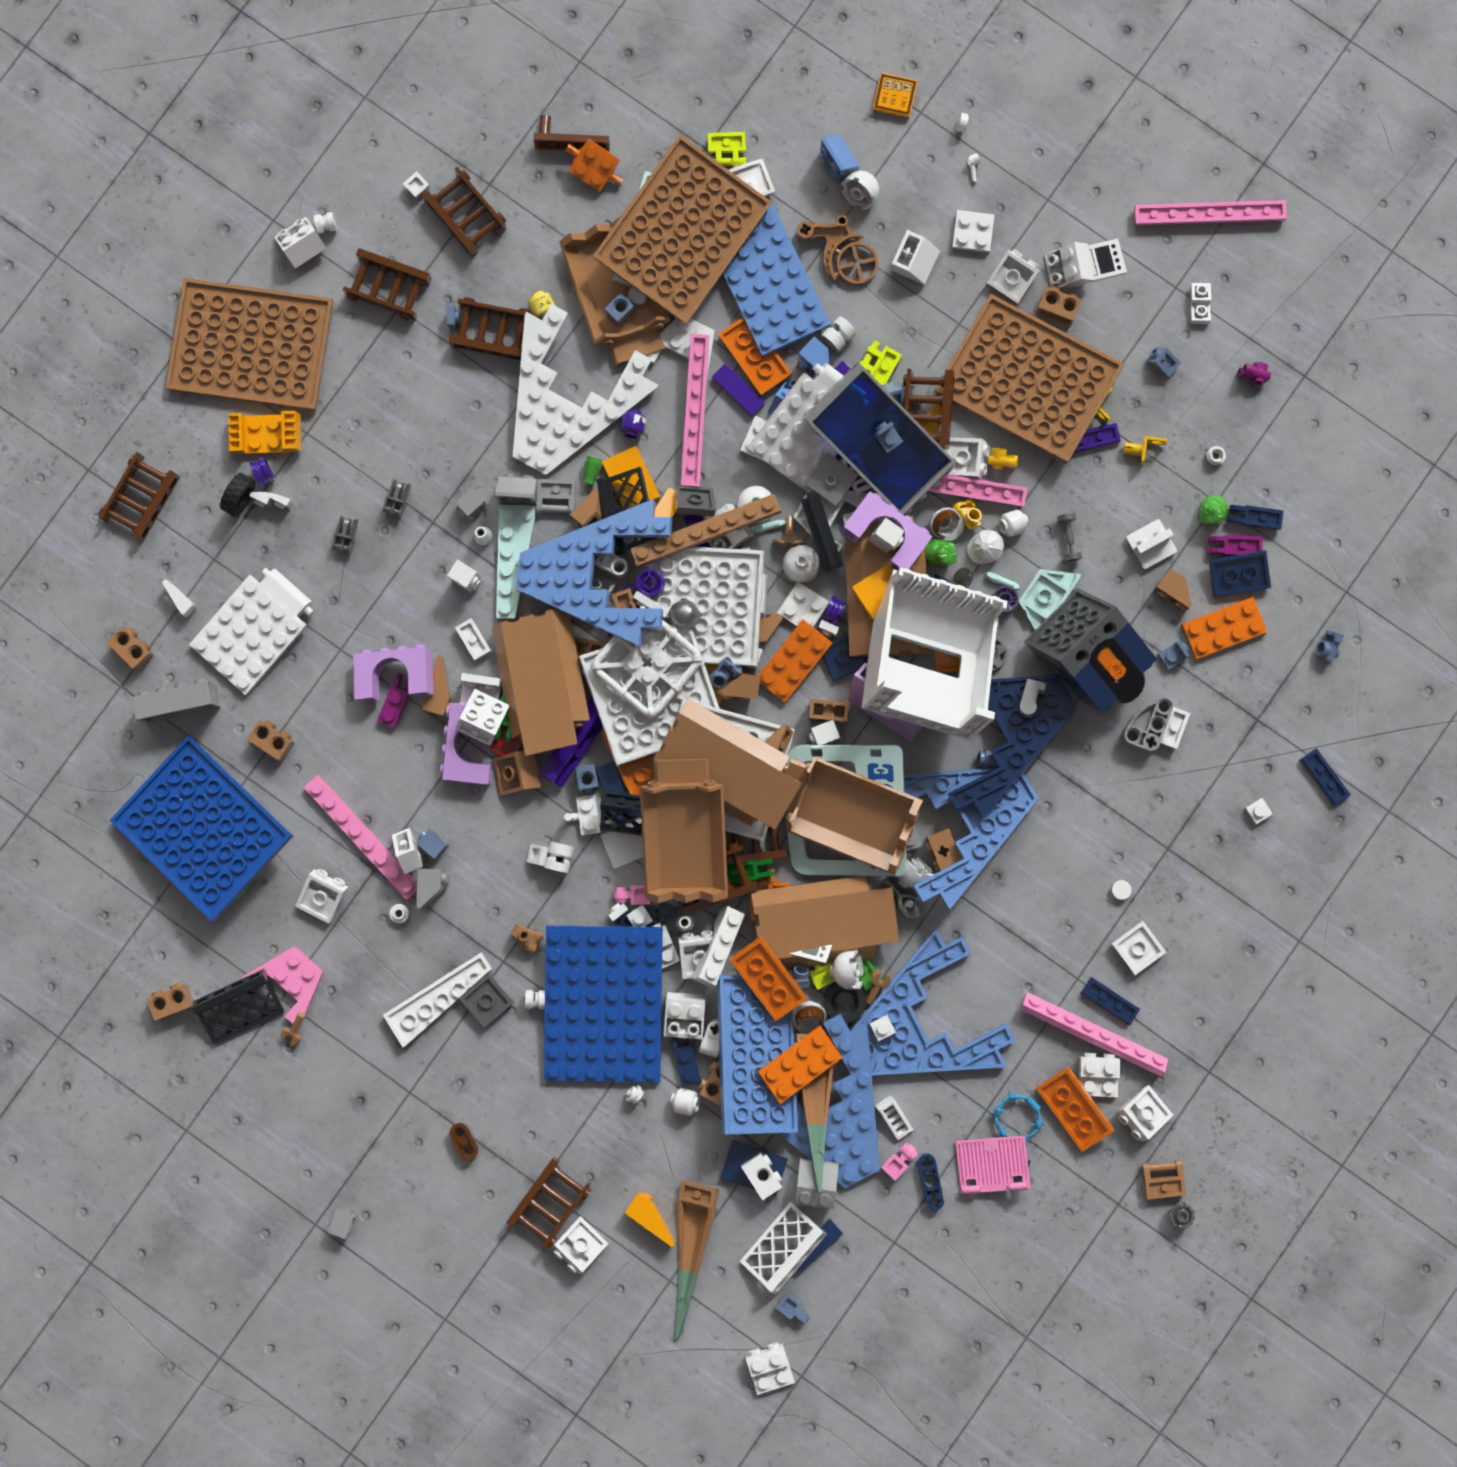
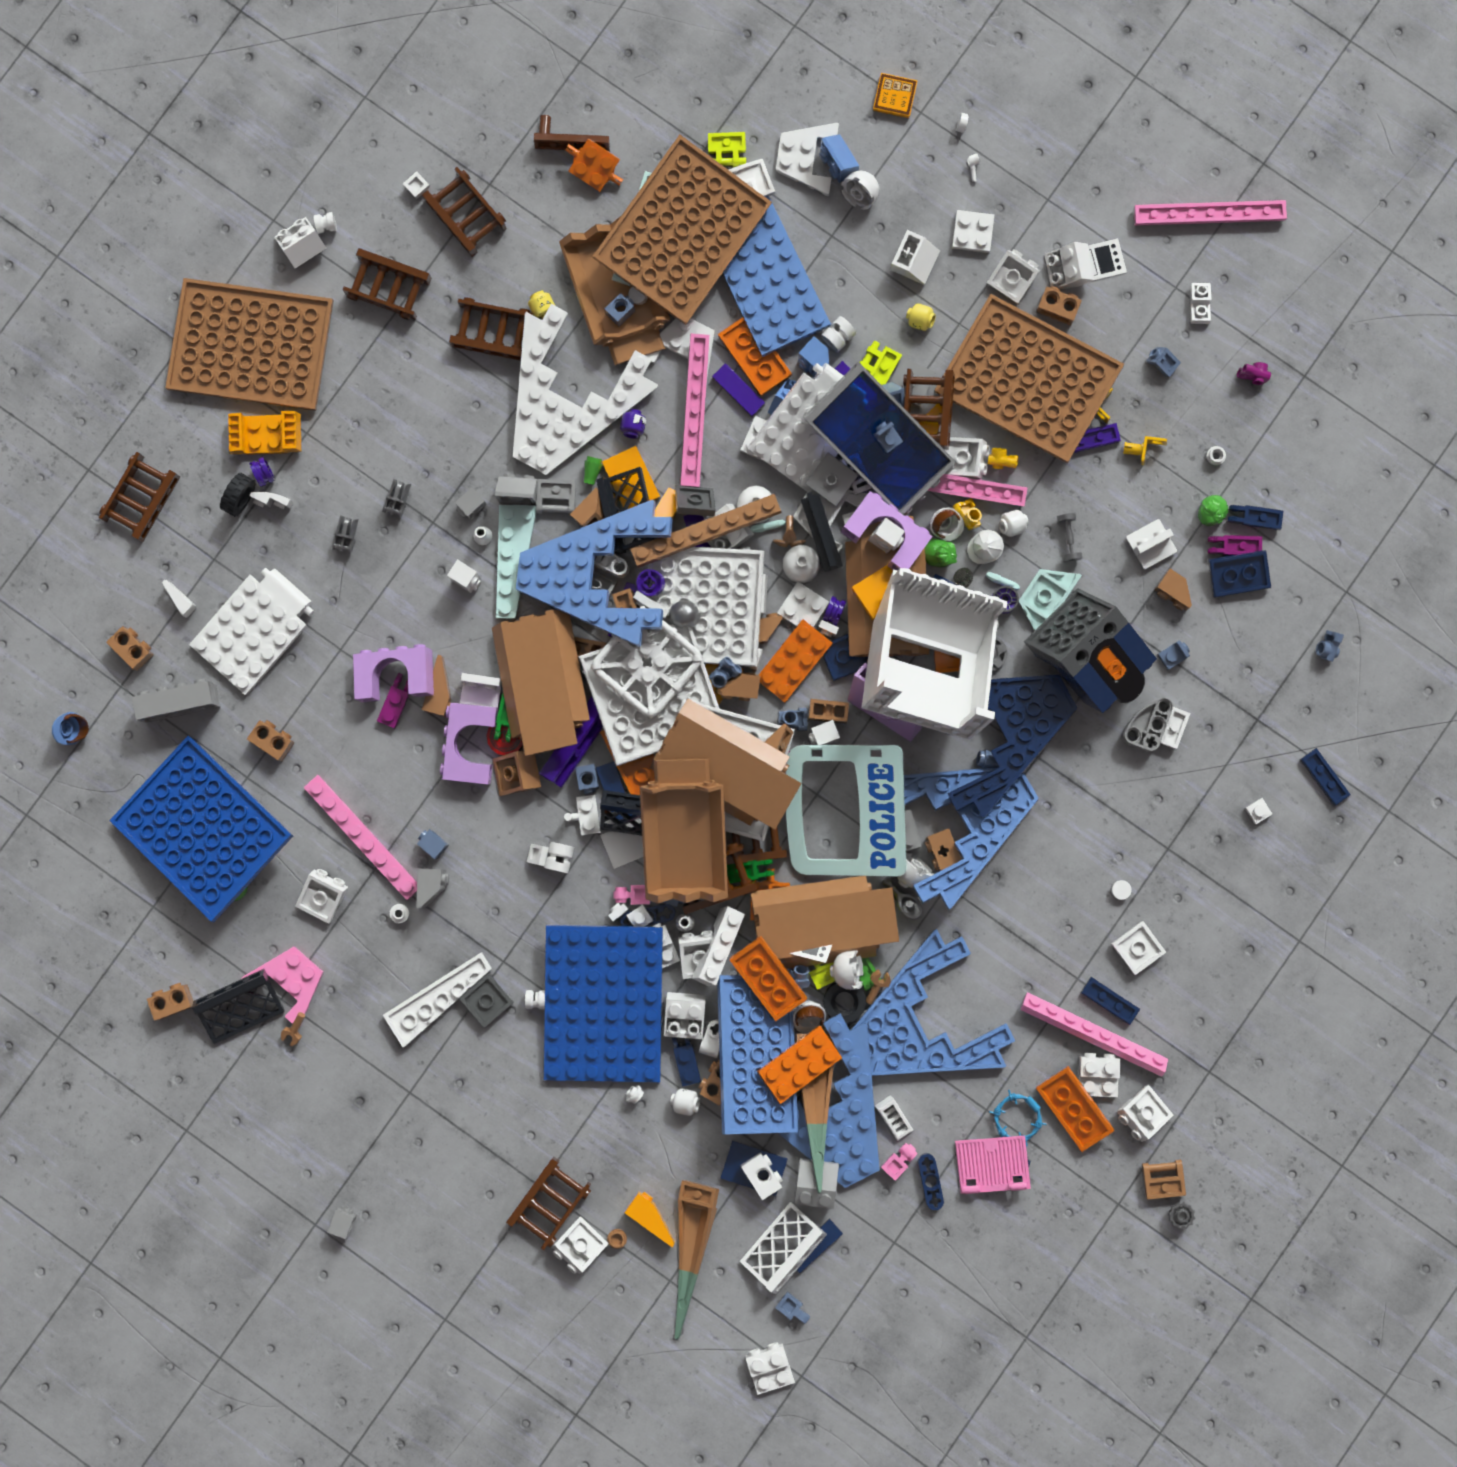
white brick [392,828,423,874] -> none
sand blue plate [447,306,460,329] -> none
reddish brown plate [450,1123,478,1160] -> none
white plate [455,618,491,661] -> none
white bracket [455,689,509,746] -> none
medium nougat plate [510,924,544,954] -> none
medium nougat panel [785,757,923,876] -> none
medium nougat piece [796,215,878,285] -> none
white plate [869,1015,896,1041] -> none
light grey leg [1020,679,1046,718] -> none
orange plate [1181,597,1267,660] -> none
none -> medium blue piece [52,712,89,745]
none -> medium nougat plate [607,1229,627,1249]
none -> white wing [776,123,839,196]
none -> sand blue plate [777,708,808,731]
none -> light yellow head [906,303,936,331]

